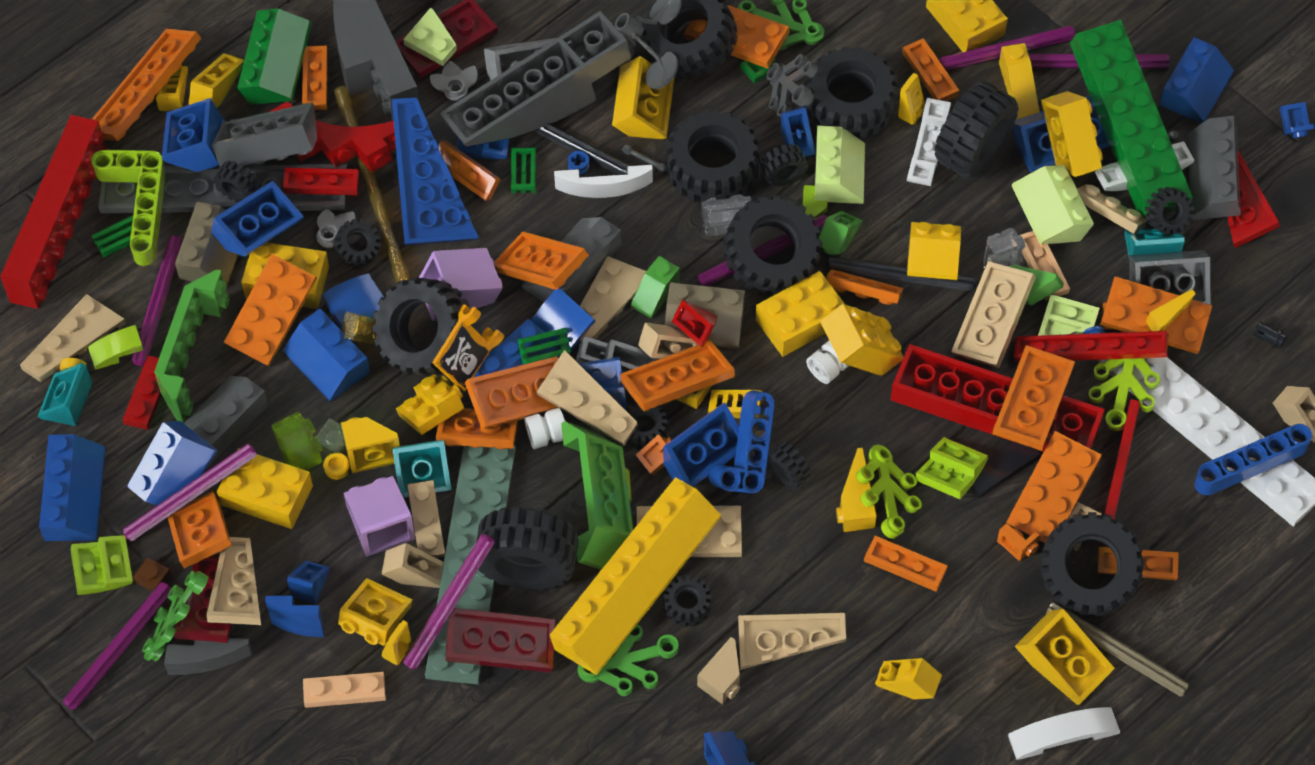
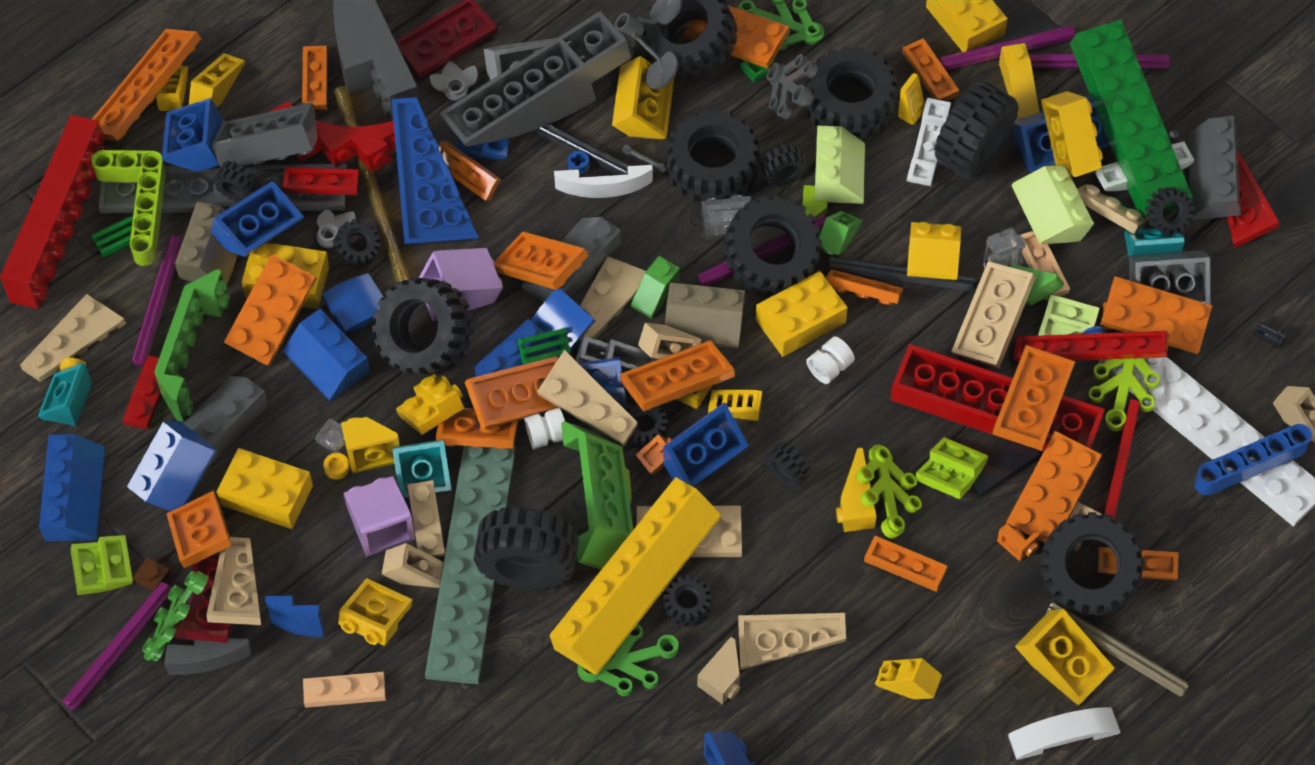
lime slope [88,325,143,370] -> none
magenta axle [123,444,257,541] -> none
green slope [237,8,312,105] -> none
clear neon green brick [271,411,323,470] -> none
blue slope [287,560,330,604] -> none
clear yellow slope [341,312,377,344] -> none
yellow slope [381,620,412,665] -> none
yellowish green wing [403,8,457,66] -> none
magenta axle [403,534,495,669] -> none
flag [432,305,504,391] -> none
dark red plate [445,608,555,673] -> none
green tile [511,148,536,193] -> none
red slope [671,300,718,347] -> none
blue beam [709,390,774,493] -> none
blue slope [780,107,816,157] -> none
yellow brick [820,304,904,376] -> none
yellow slope [1146,290,1196,331] -> none
blue slope [1160,37,1234,124] -> none
blue bracket [1279,102,1315,138] -> none

